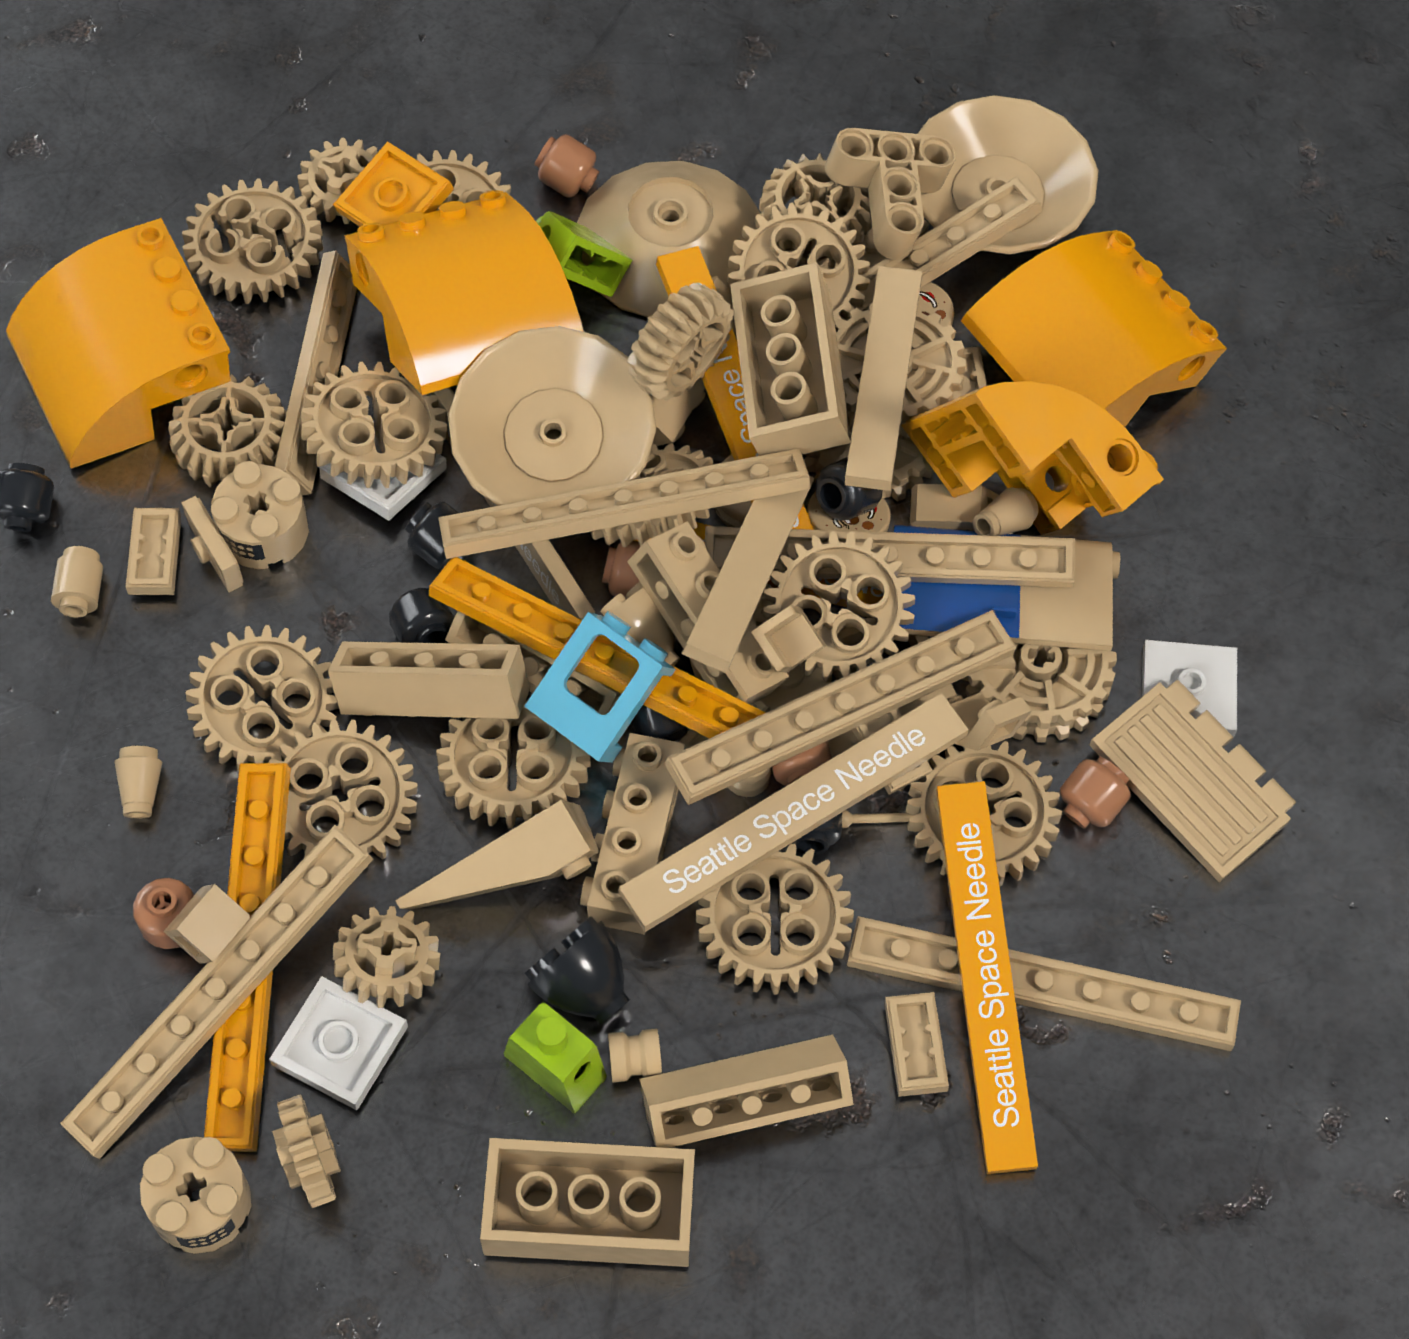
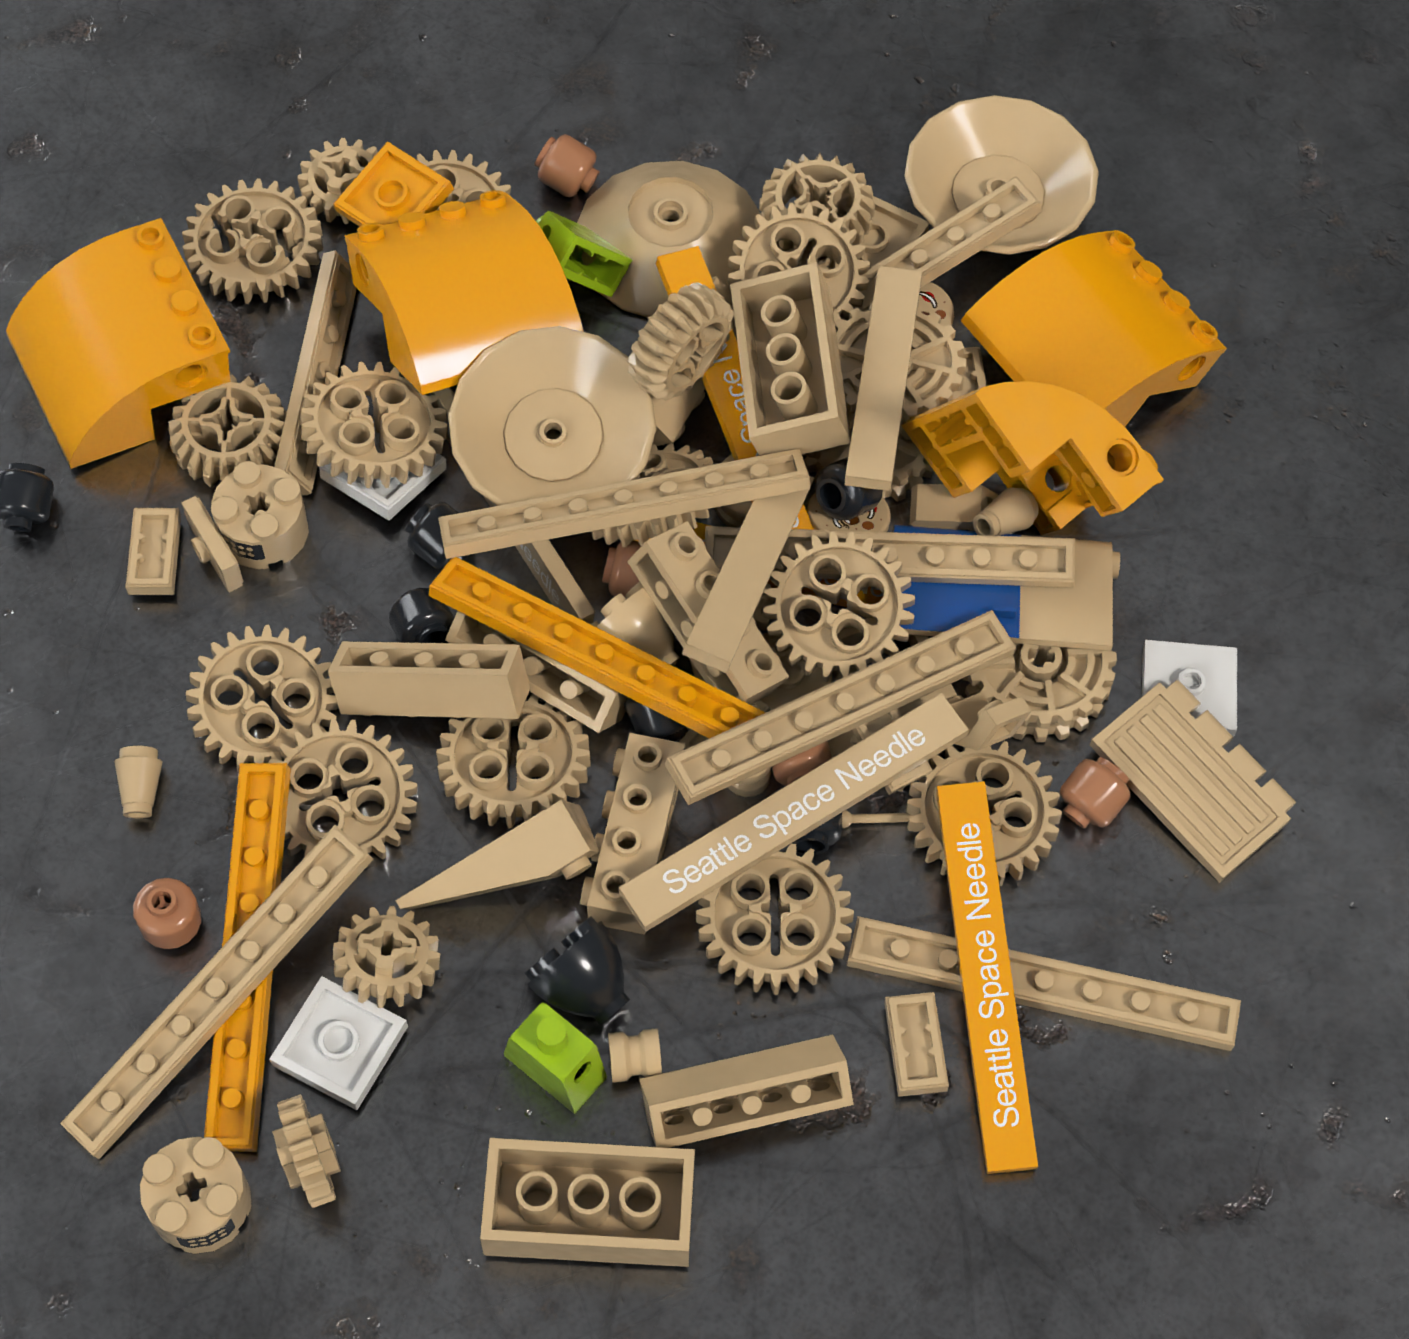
tan brick [51,546,103,618] -> none
tan panel [163,884,250,964] -> none
medium azure window [524,611,676,763] -> none
tan panel [751,605,826,672] -> none
tan beam [825,128,956,260] -> none

